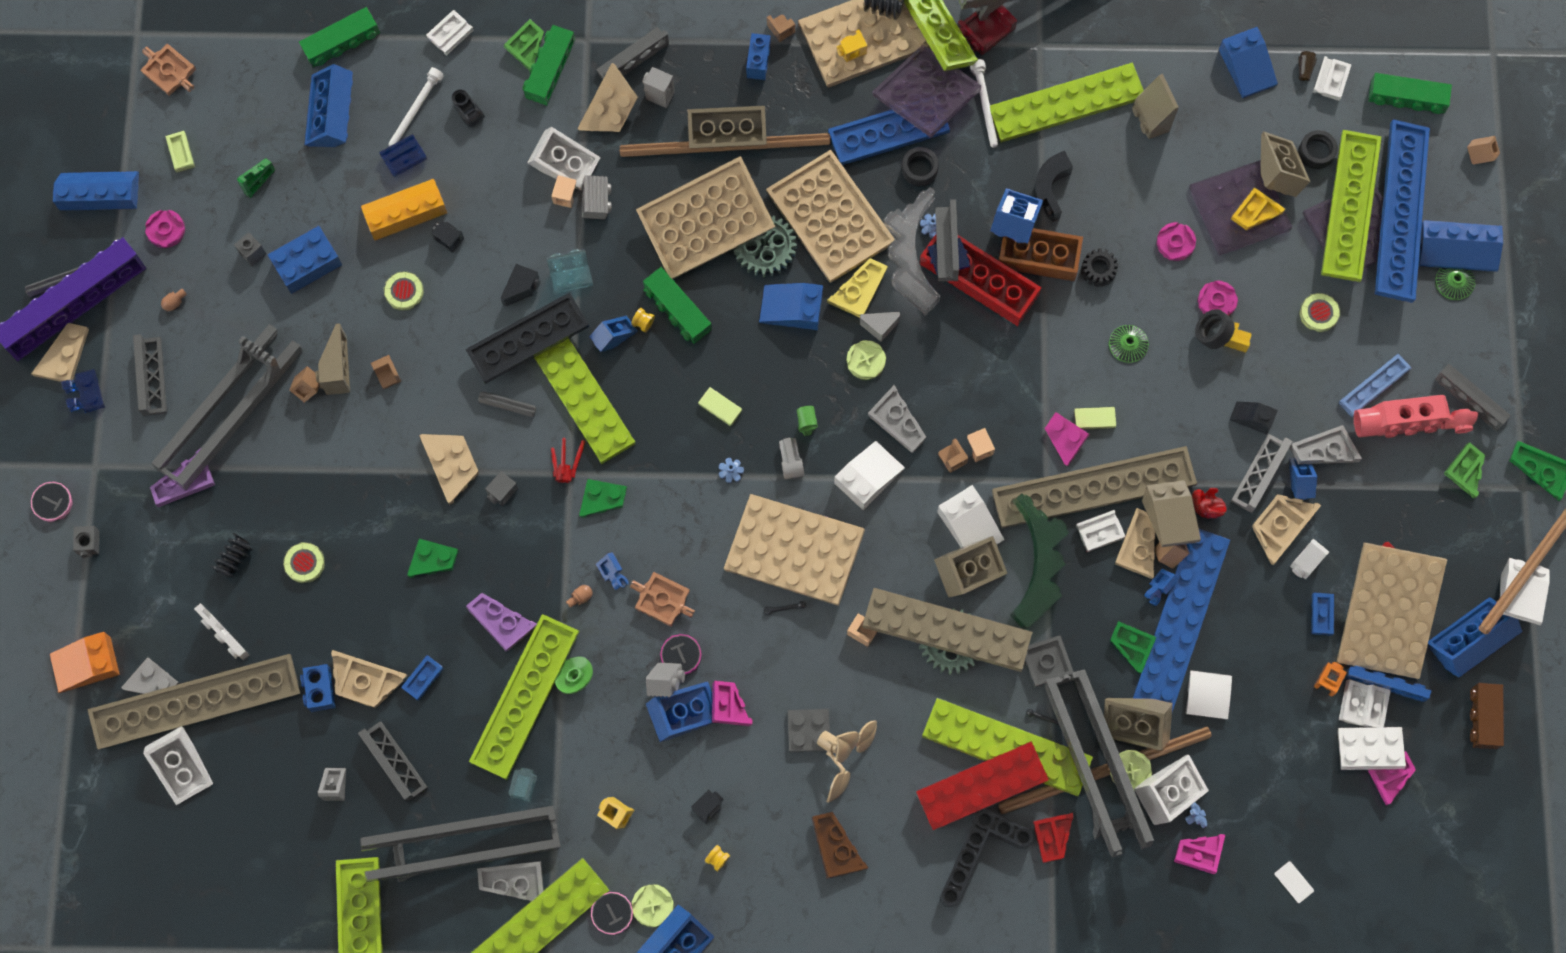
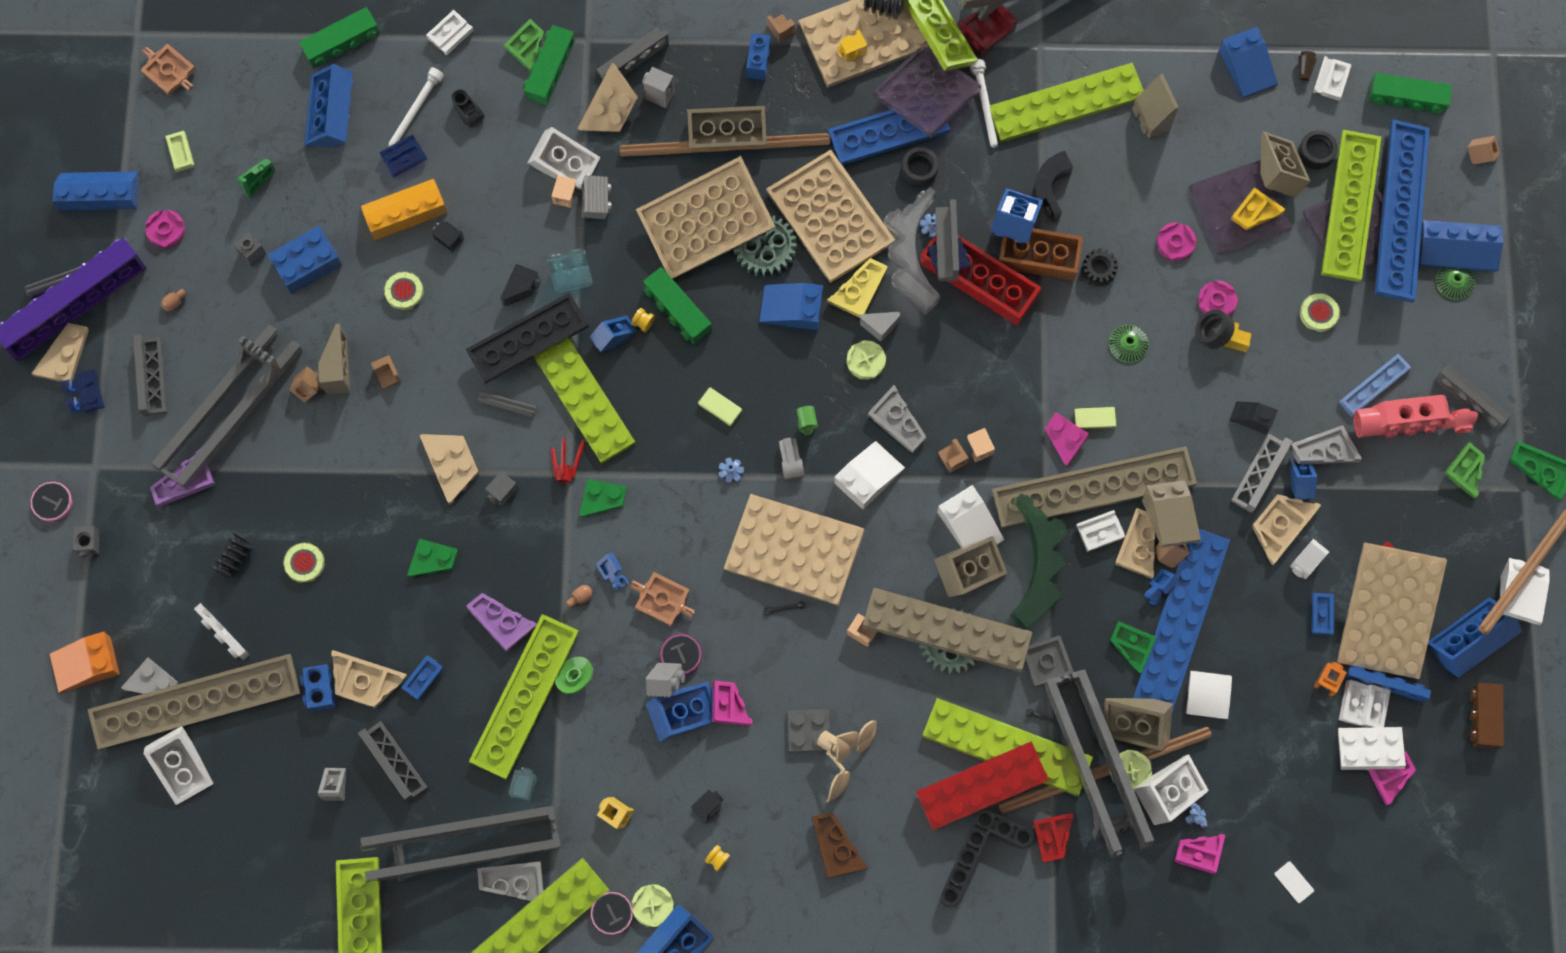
red hair [1192,488,1227,519] -> none

